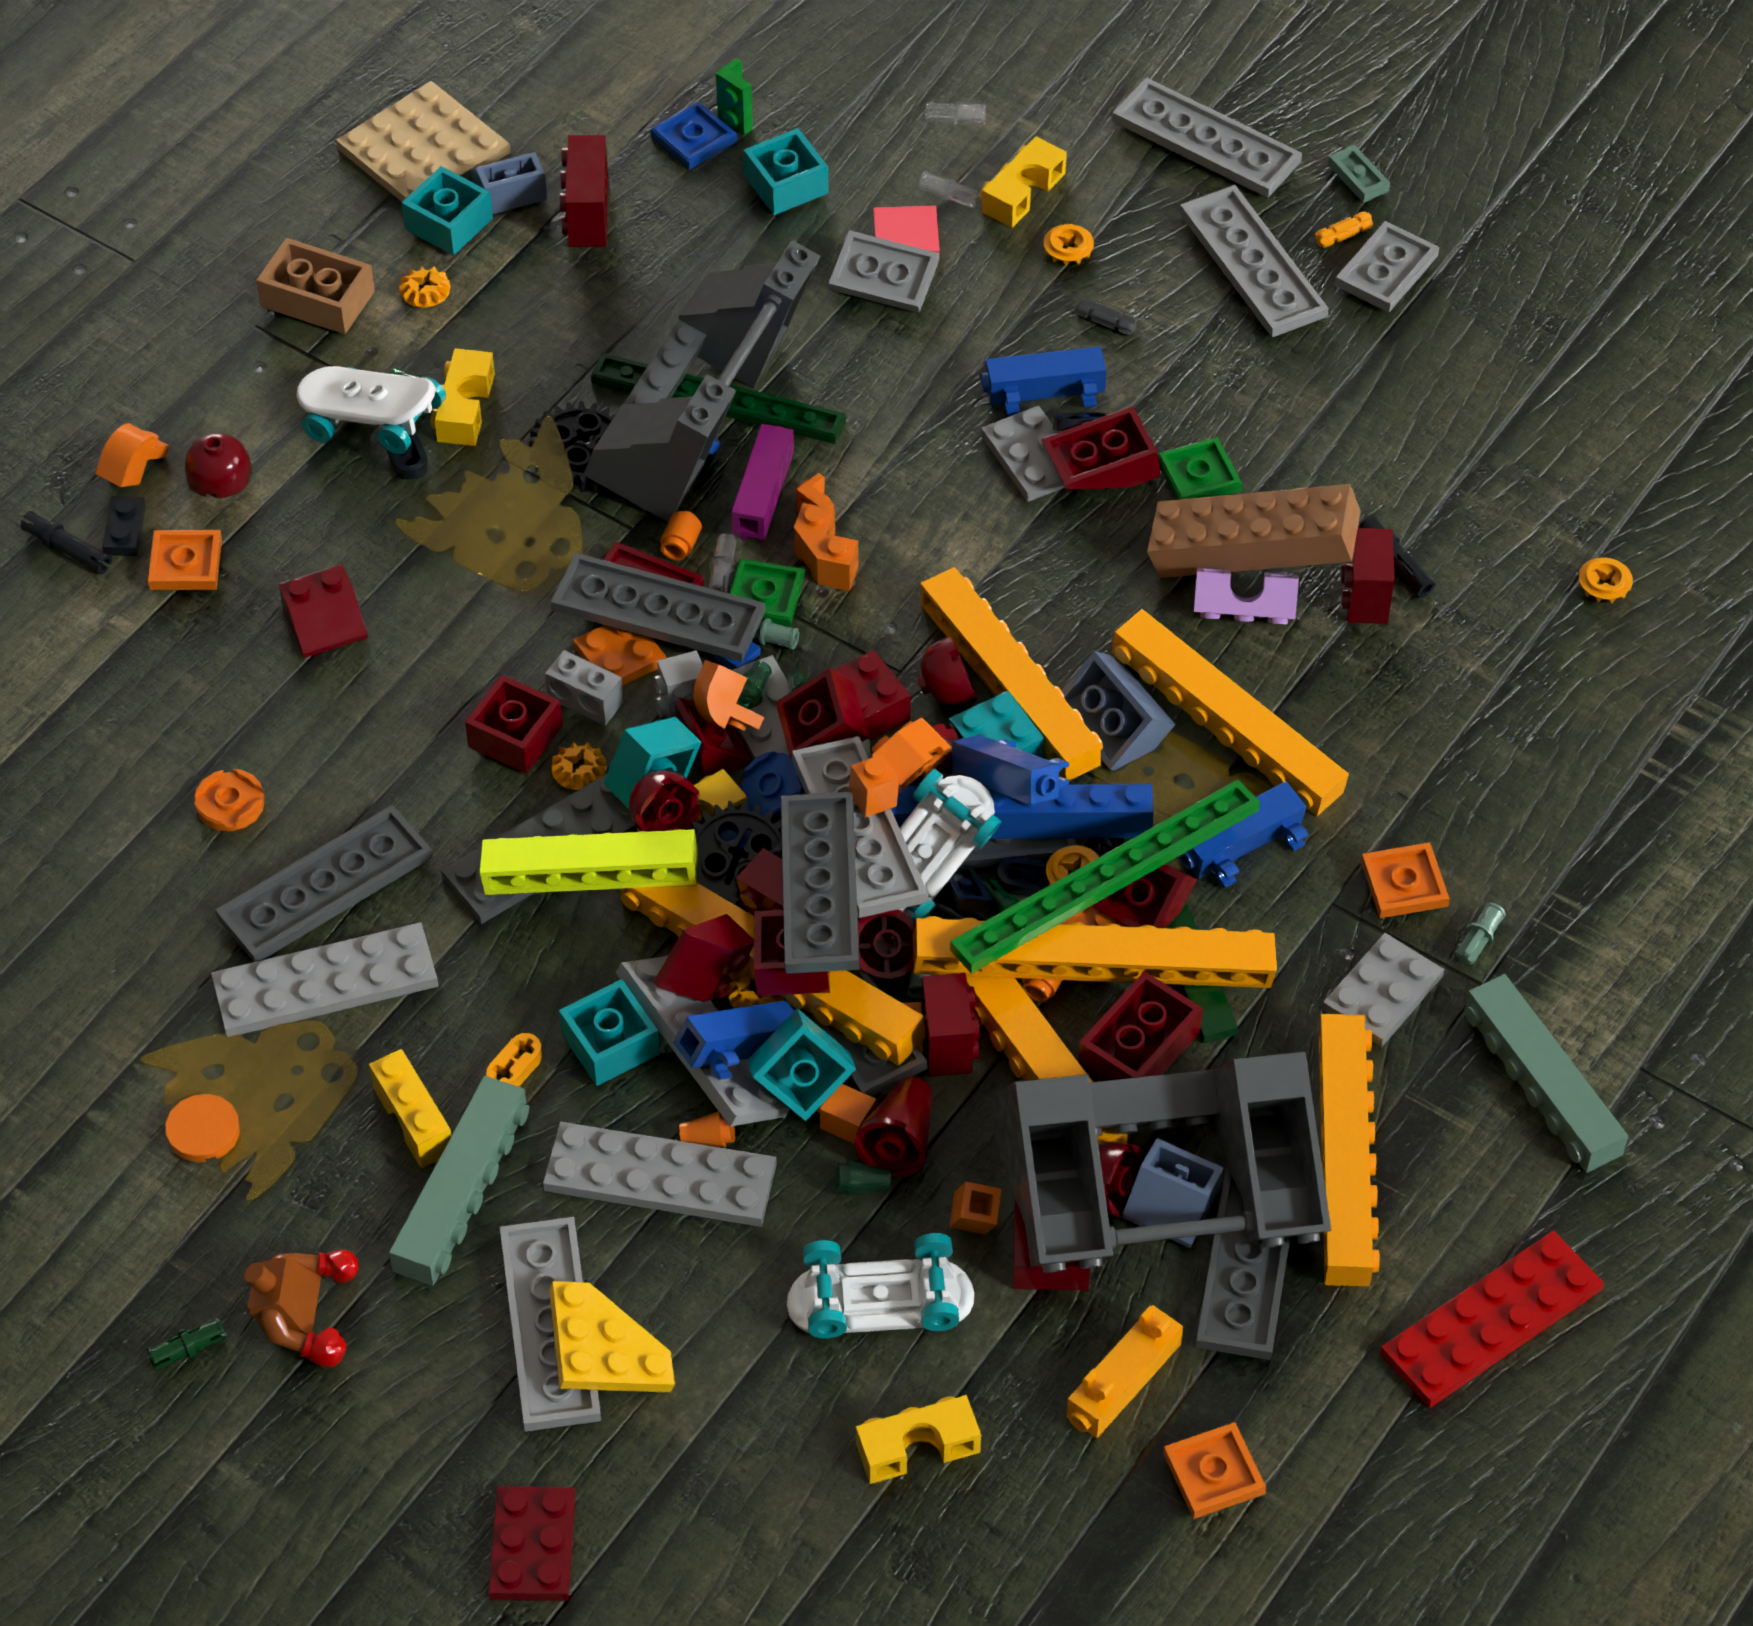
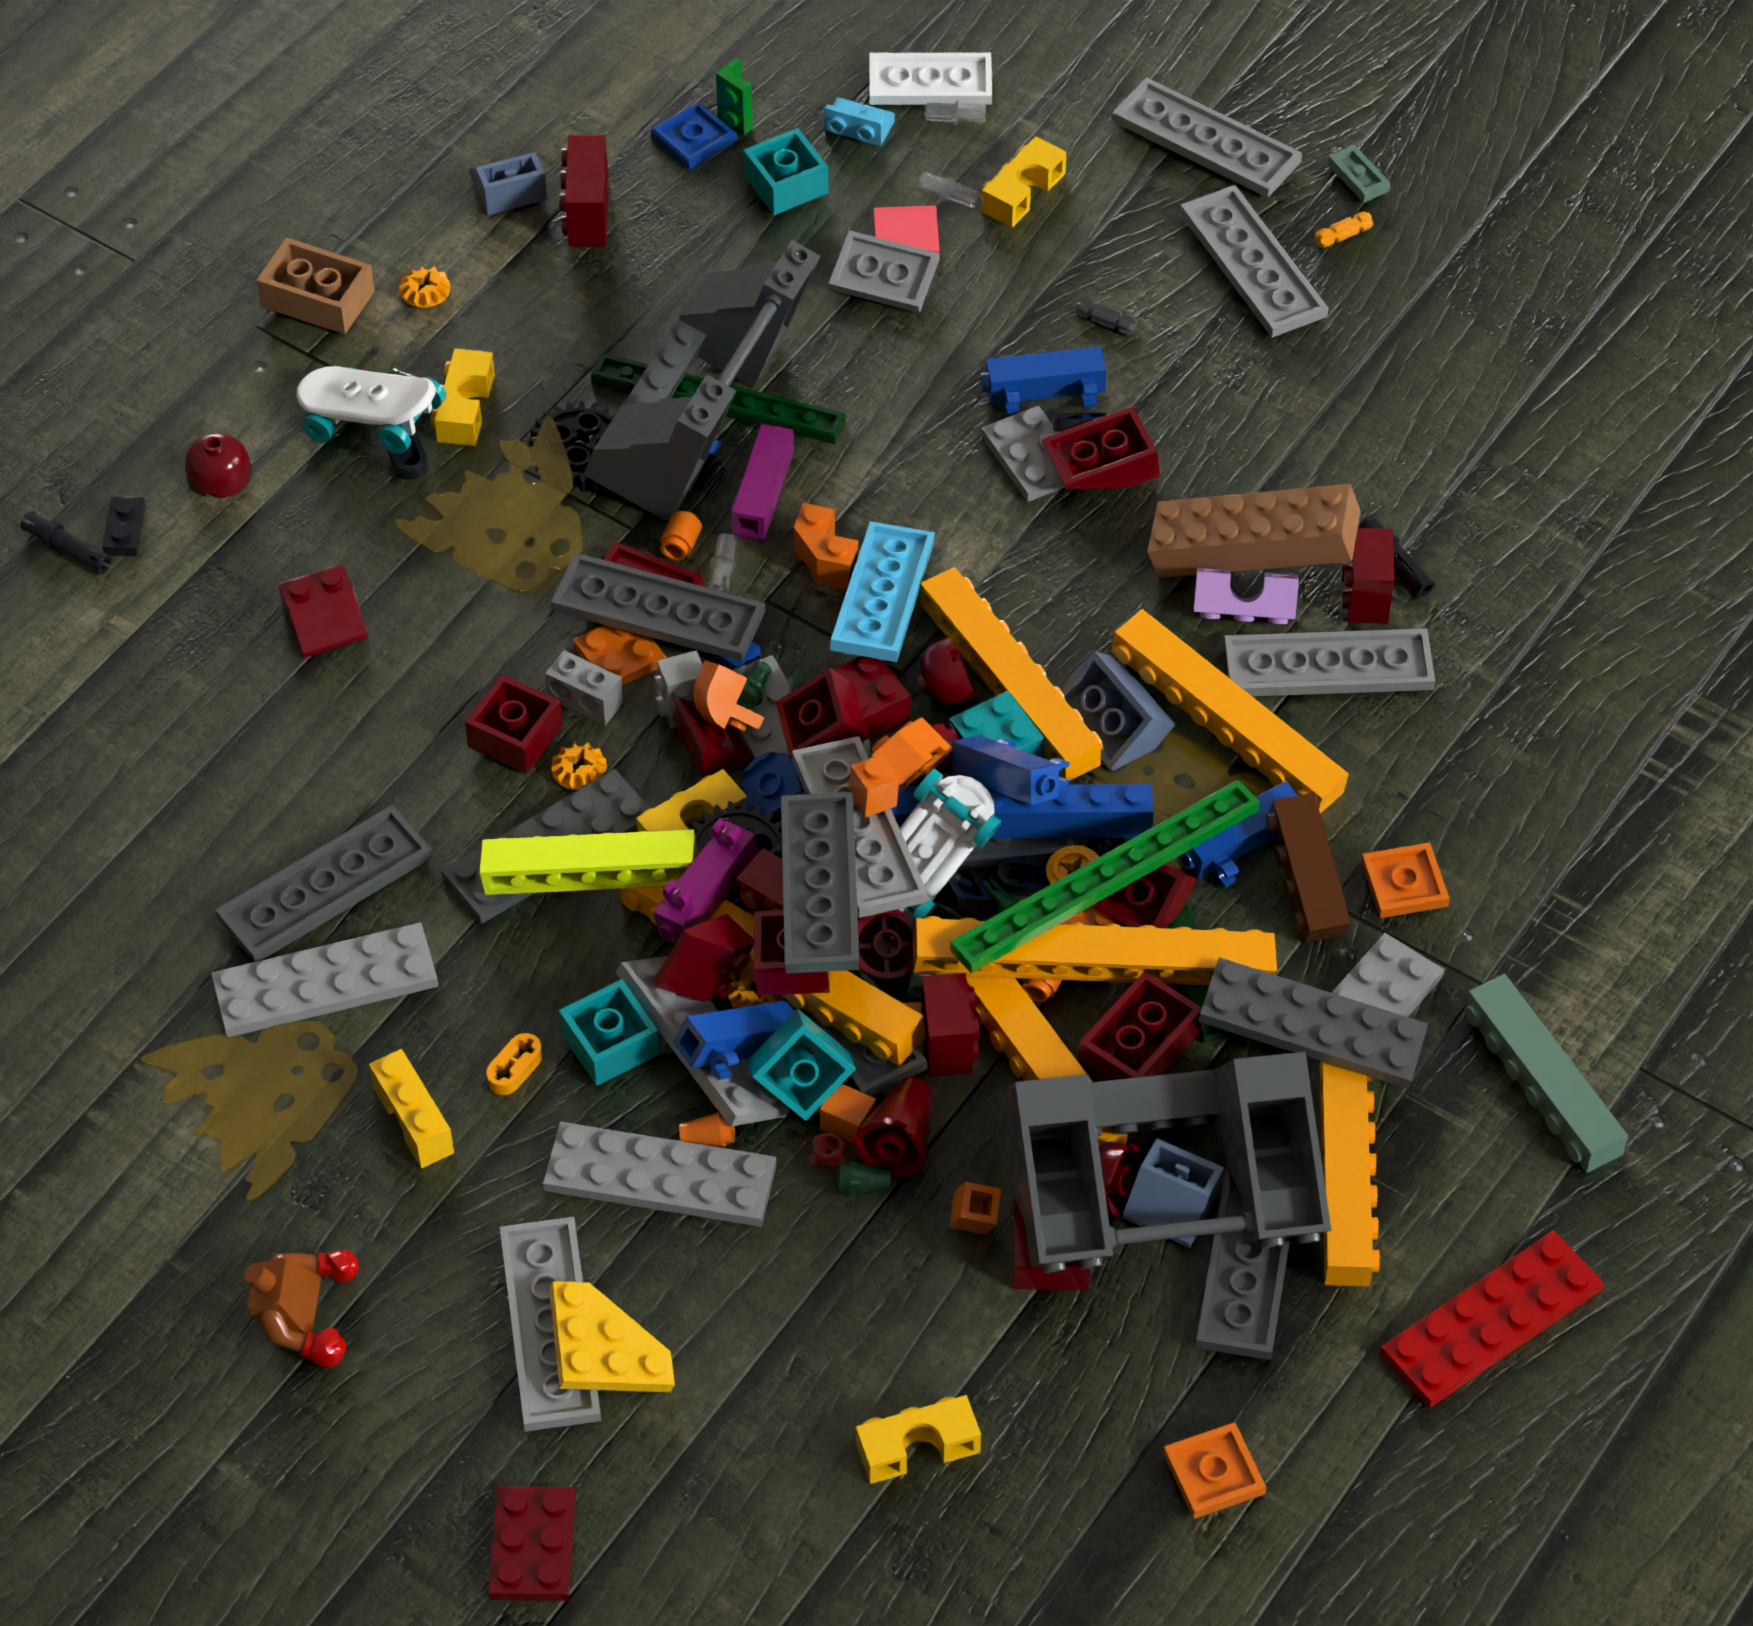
orange brick [95,423,169,487] -> none
dark green pin [146,1317,227,1371] -> none
orange plate [148,530,222,590] -> none
orange tile [165,1094,240,1163] -> none
orange tile [194,769,265,831] -> none
tan plate [336,81,511,202] -> none
sand green brick [389,1075,529,1286] -> none
teal brick [401,166,493,256] -> none
teal brick [603,717,701,809] -> none
dark red cylinder [629,770,701,832] -> none
green plate [729,558,805,627] -> none
sand green axle [753,618,799,650] -> none
white piece [787,1233,974,1339] -> none
orange bracket [796,473,834,513] -> none
light orange gear [1043,224,1094,265] -> none
light orange brick [1067,1305,1183,1439] -> none
green plate [1158,437,1242,500] -> none
light grey plate [1335,221,1439,312] -> none
sand green axle [1456,902,1506,965] -> none
light orange gear [1579,558,1633,604] -> none
none -> magenta brick [653,818,759,942]
none -> clear red plate [808,1132,848,1170]
none -> medium azure bracket [824,97,895,146]
none -> medium azure plate [830,521,935,662]
none -> white plate [870,53,992,105]
none -> dark grey plate [1198,957,1428,1089]
none -> light grey plate [1224,628,1435,696]
none -> reddish brown brick [1265,792,1351,943]

